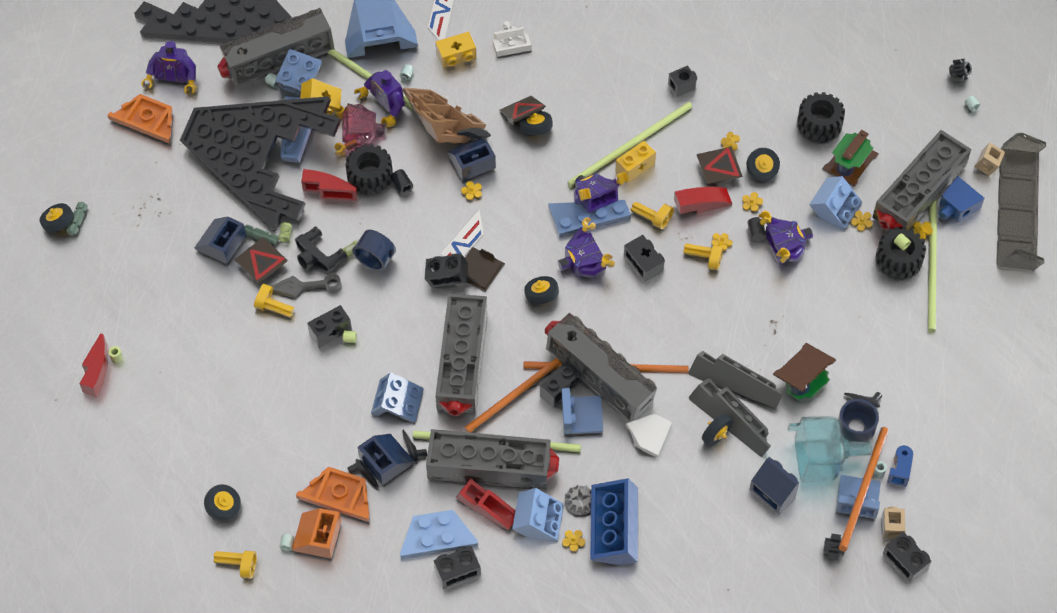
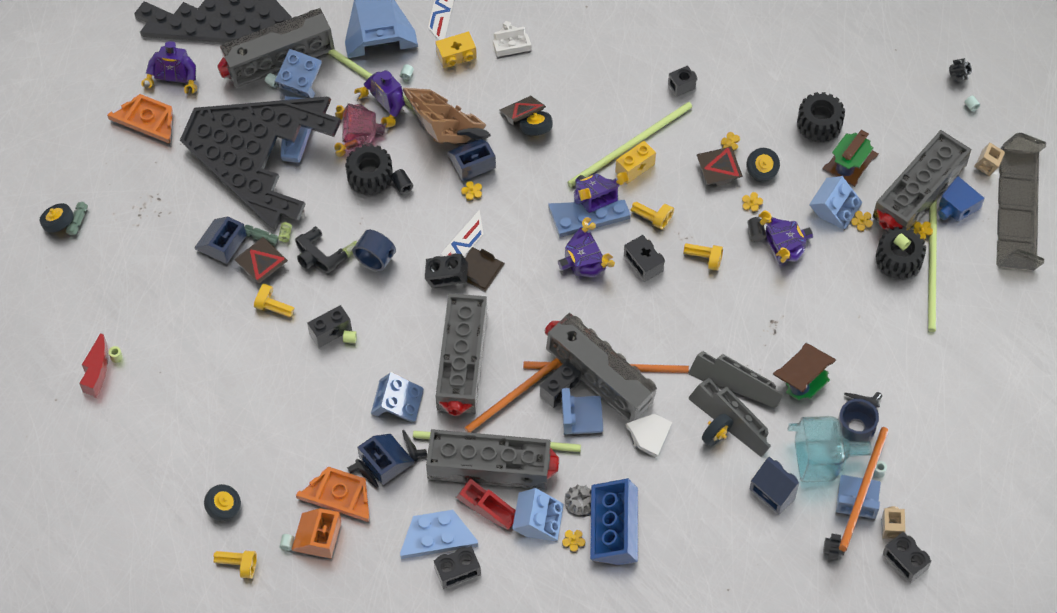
dark grey piece [272,273,342,298] -> none
yellow brick [300,78,342,115] -> none
red slope [301,169,358,201] -> none
black wheel [524,276,559,305] -> none
red slope [674,187,732,214] -> none
yellow plant [711,233,733,251] -> none
blue leg [887,445,913,487] -> none

